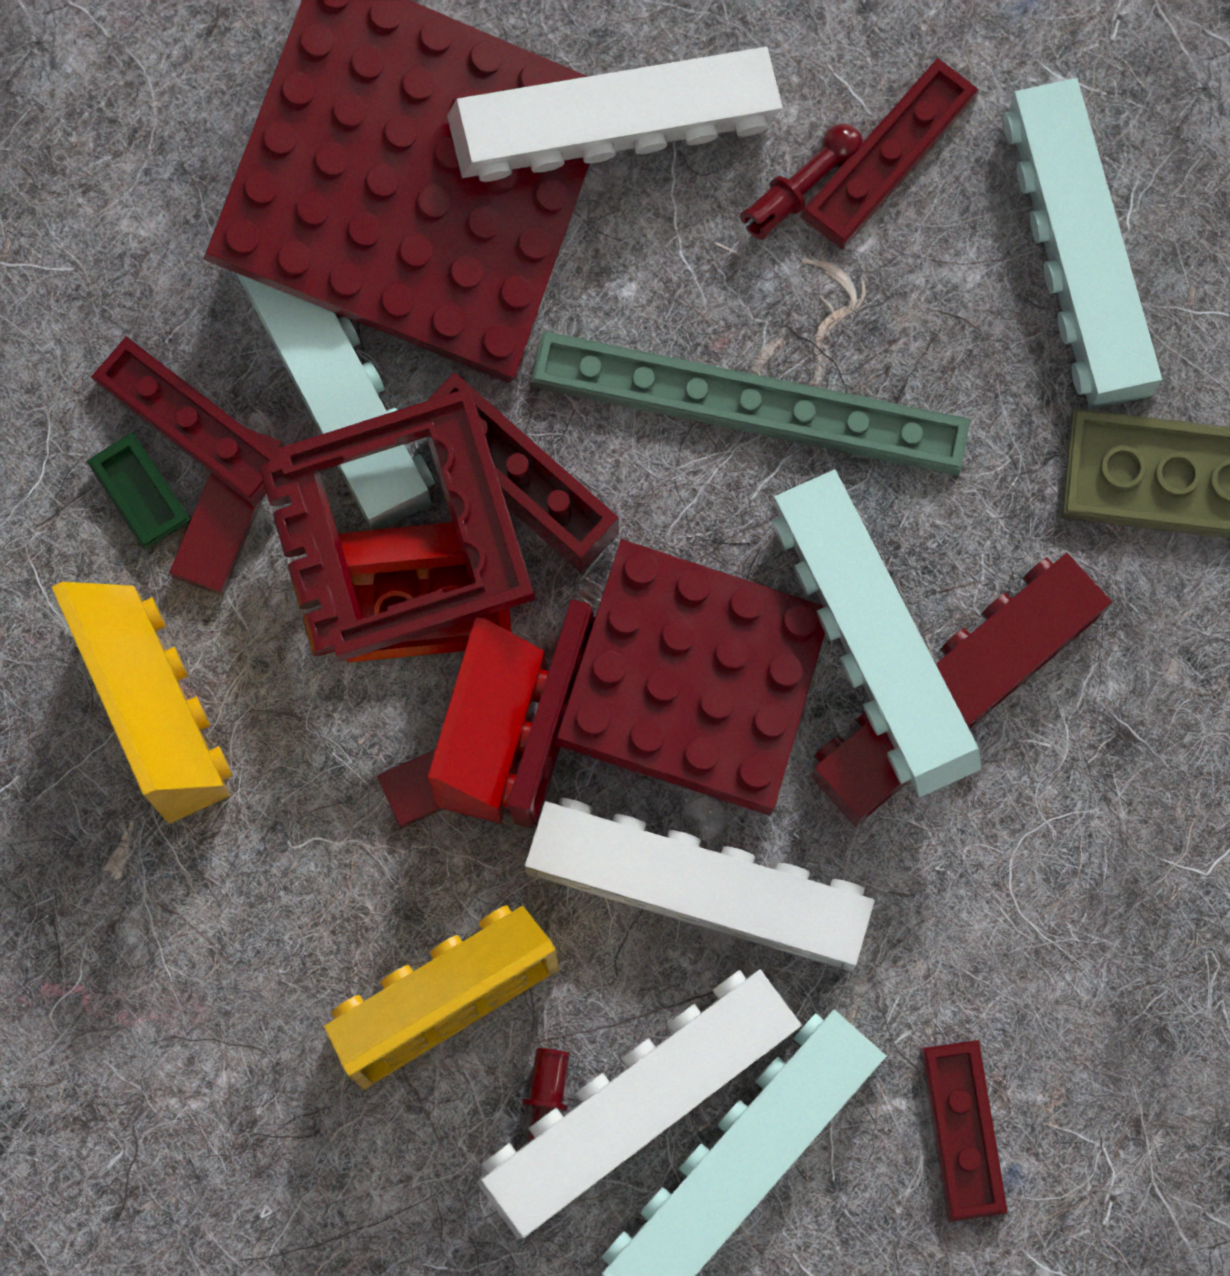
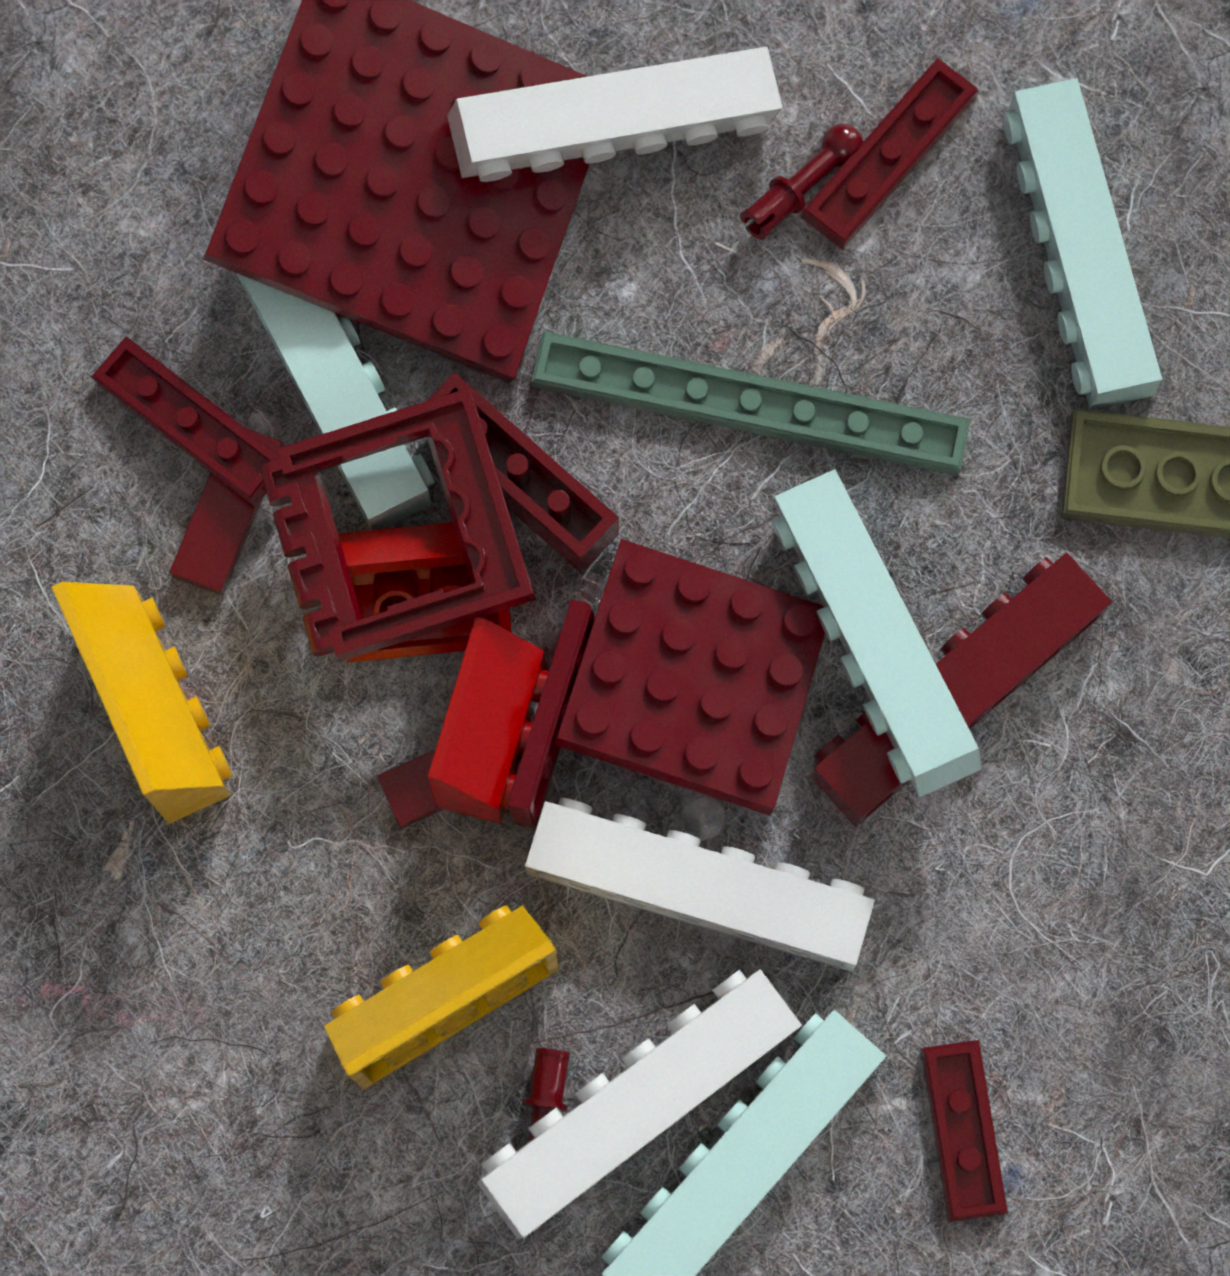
dark green tile [86,432,191,551] -> none

